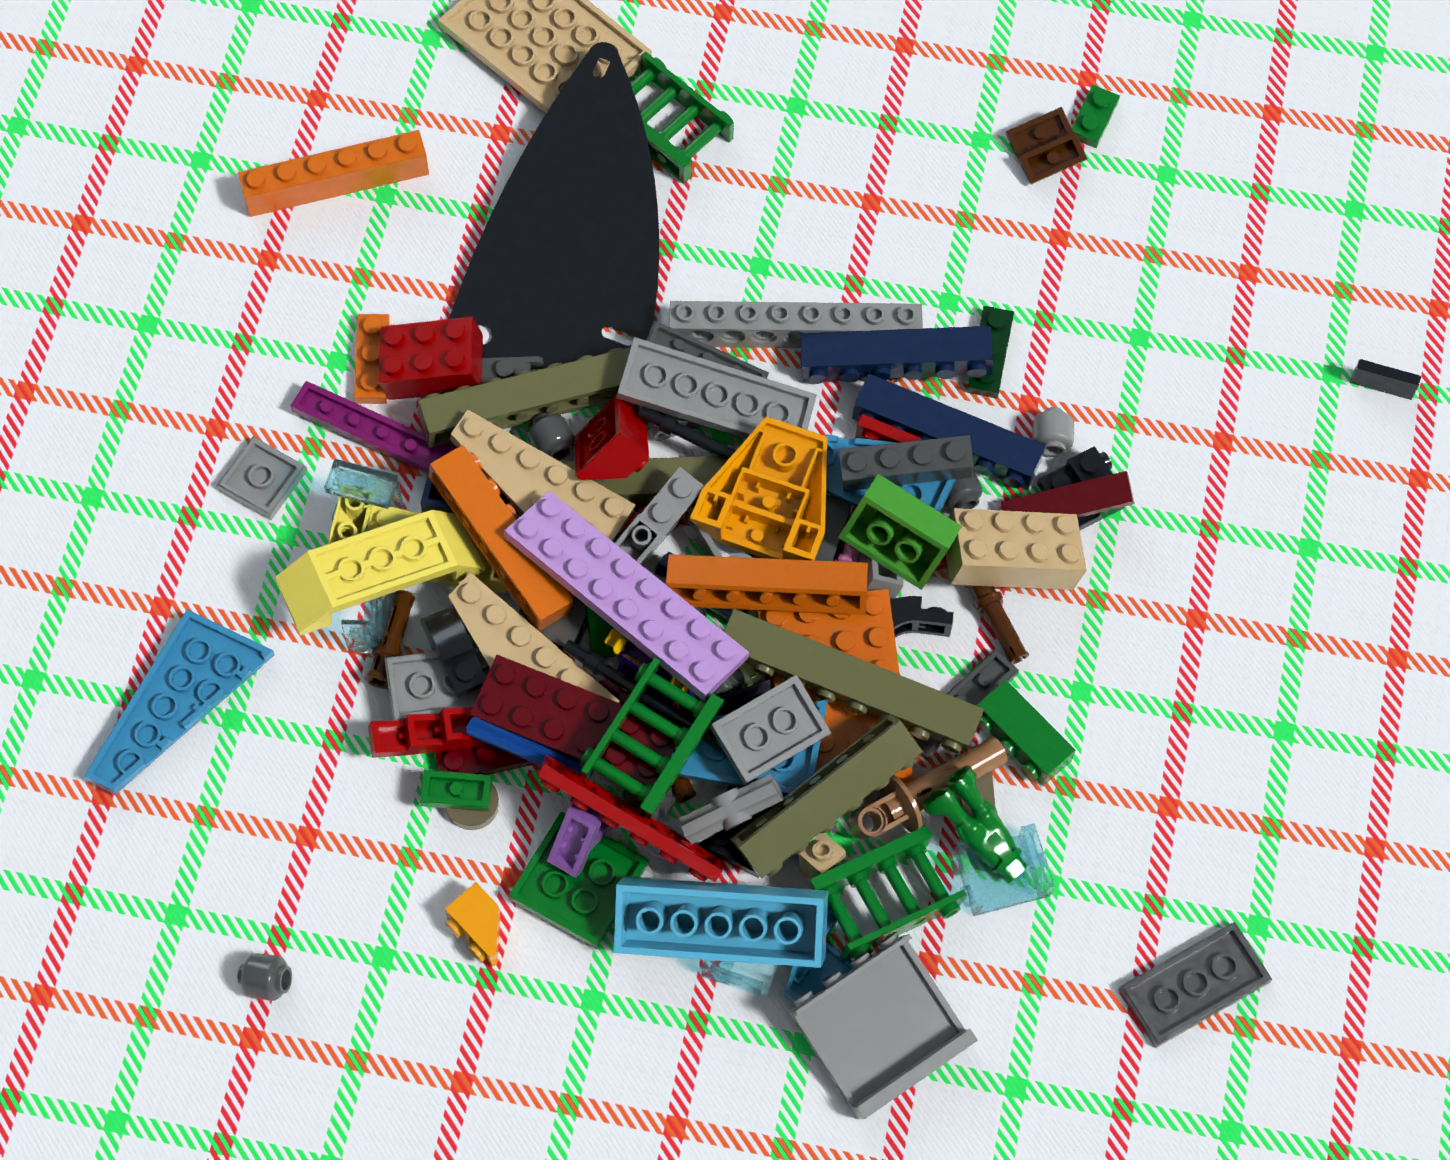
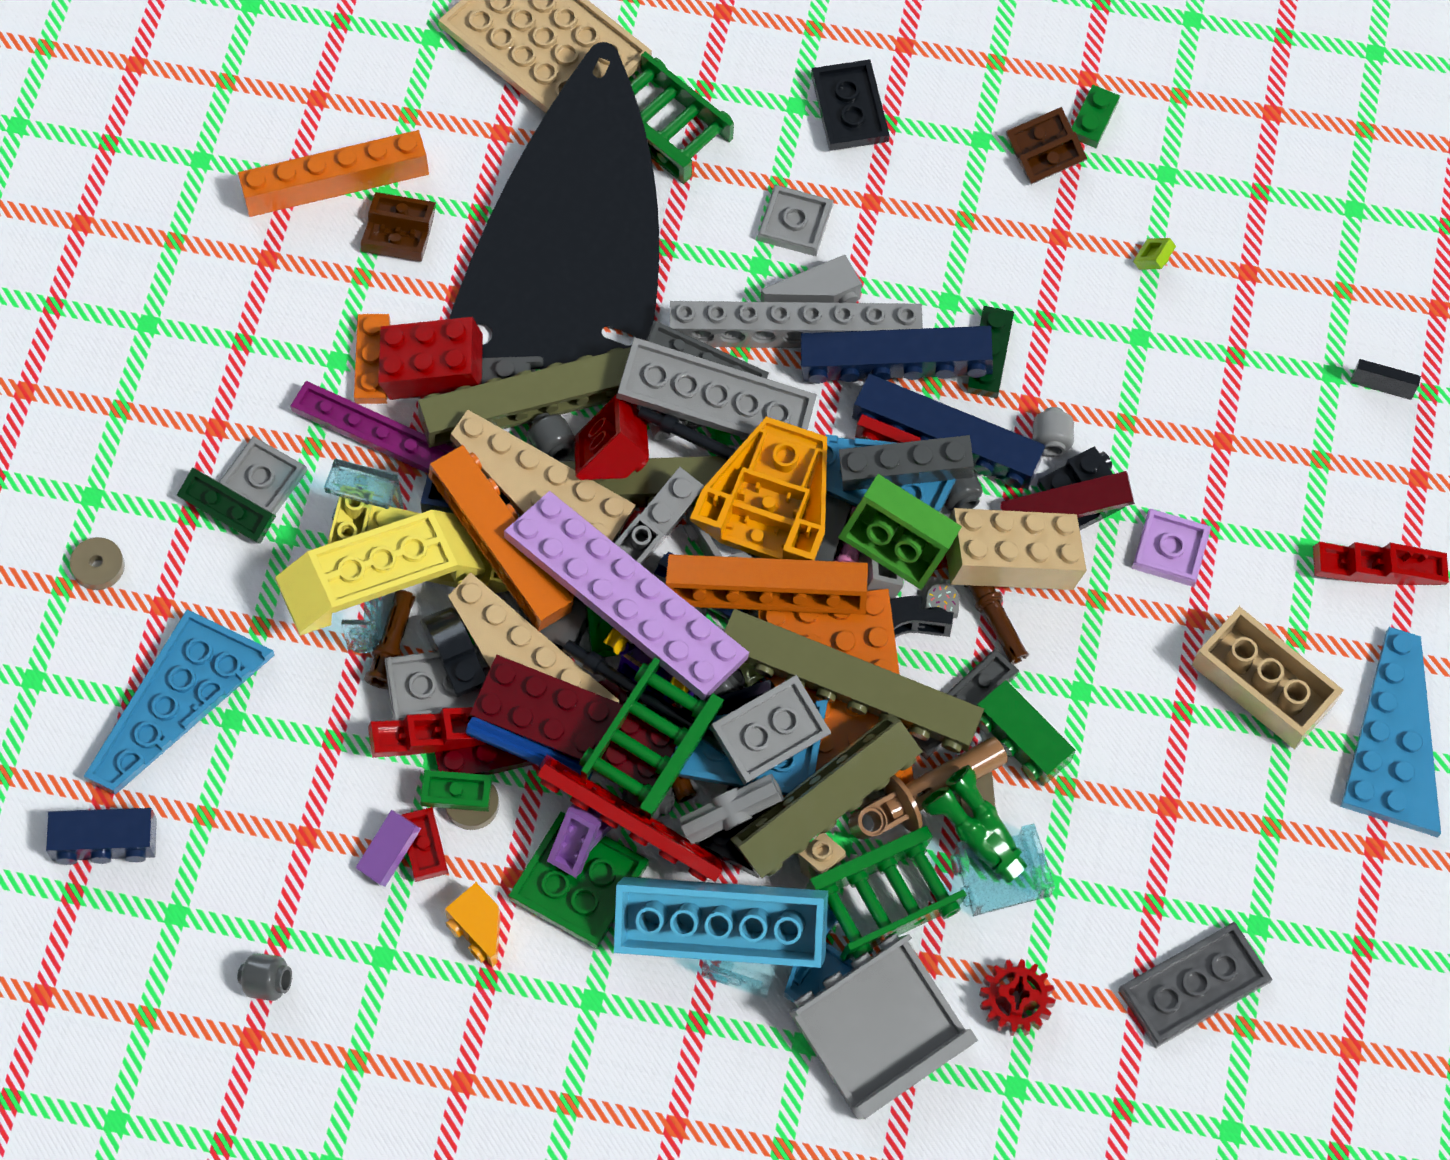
none -> dark blue brick [46,808,157,865]
none -> dark tan piece [70,537,125,590]
none -> dark green plate [177,467,276,544]
none -> medium lavender tile [355,810,421,887]
none -> reddish brown slope [361,192,436,262]
none -> red plate [402,807,449,882]
none -> light grey tile [757,185,834,256]
none -> light grey slope [760,254,862,303]
none -> black plate [811,59,890,151]
none -> light grey tile [925,583,959,619]
none -> red gear [979,959,1056,1036]
none -> lavender tile [1132,508,1212,587]
none -> lime plate [1133,238,1176,270]
none -> tan brick [1191,606,1344,750]
none -> red slope [1313,542,1449,585]
none -> dark azure wing [1340,627,1441,838]

